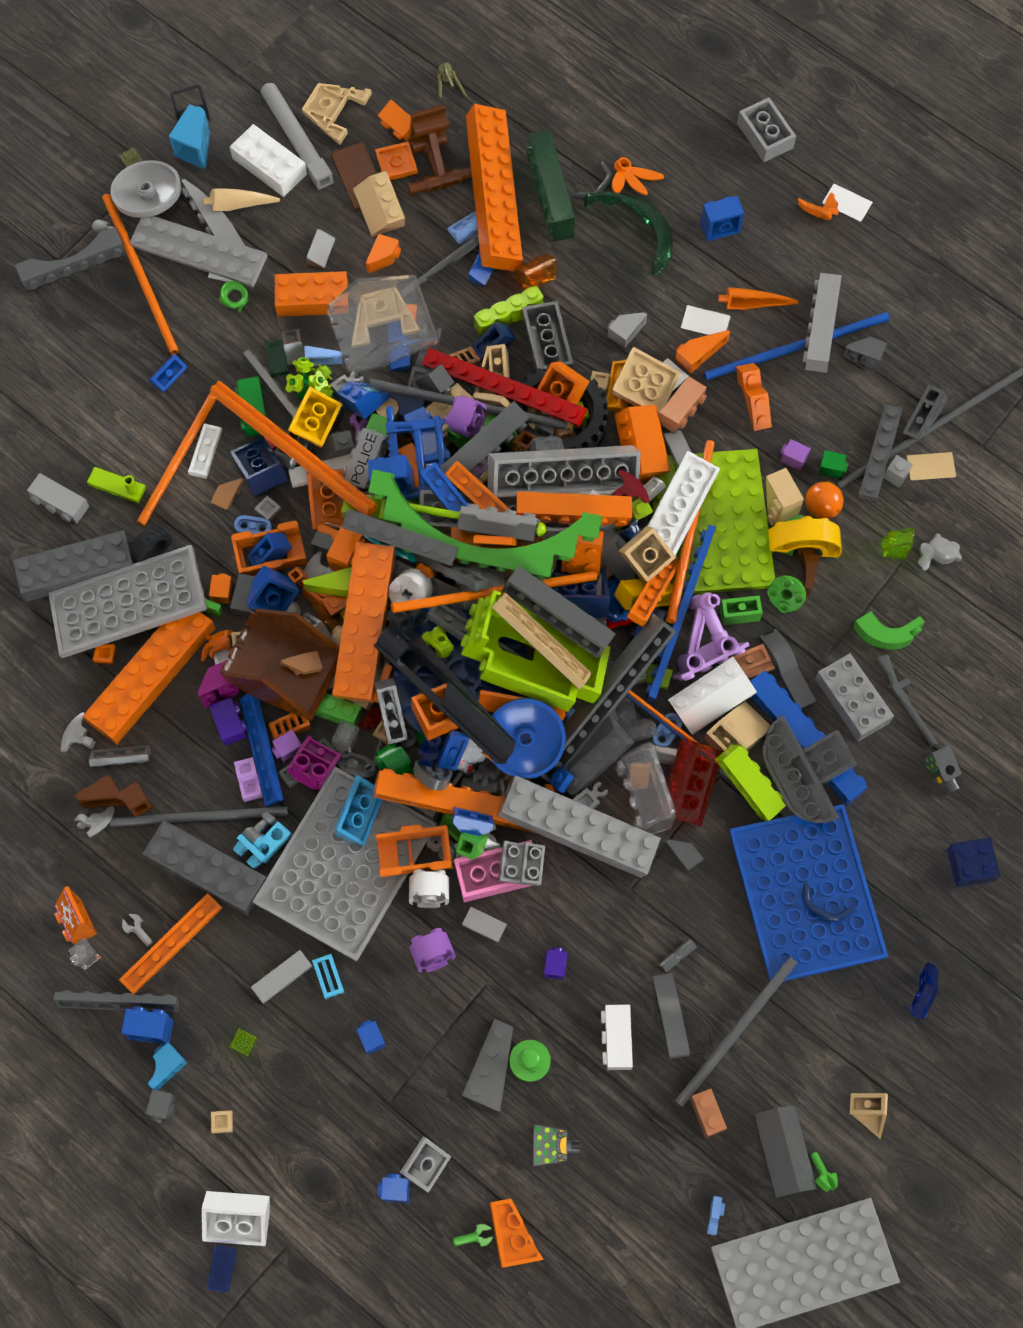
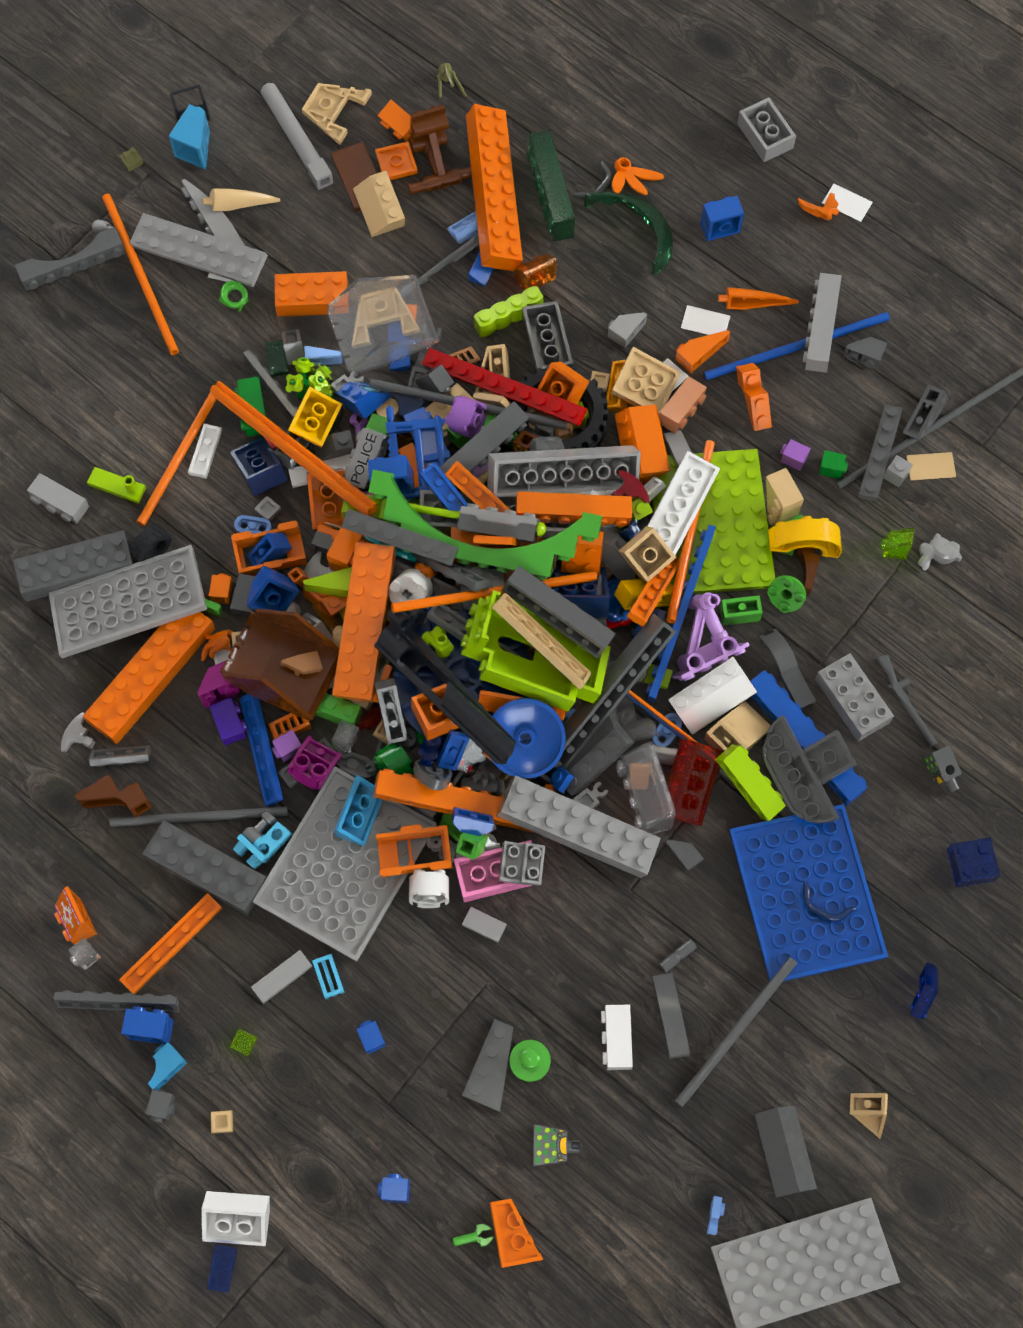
light grey piece [75,806,115,837] -> none
orange tile [93,644,116,664] -> none
light grey dish [110,160,181,218] -> none
light grey bar [122,914,153,947] -> none
blue slope [148,354,187,392] -> none
medium nougat slope [211,478,245,510] -> none
white brick [230,124,307,197] -> none
lavender slope [234,757,263,802] -> none
light grey slope [306,229,335,269] -> none
orange slope [366,234,401,273] -> none
light grey slope [400,1136,451,1193] -> none
medium lavender brick [409,928,456,973] -> none
dark blue arch [472,322,516,360] -> none
dark purple brick [544,947,567,980] -> none
nougat brick [690,1089,727,1138] -> none
nougat plate [729,644,775,680] -> none
orange piece [805,481,844,519] -> none
bright green bar [810,1152,838,1192] -> none
bright green arch [853,611,925,650] -> none

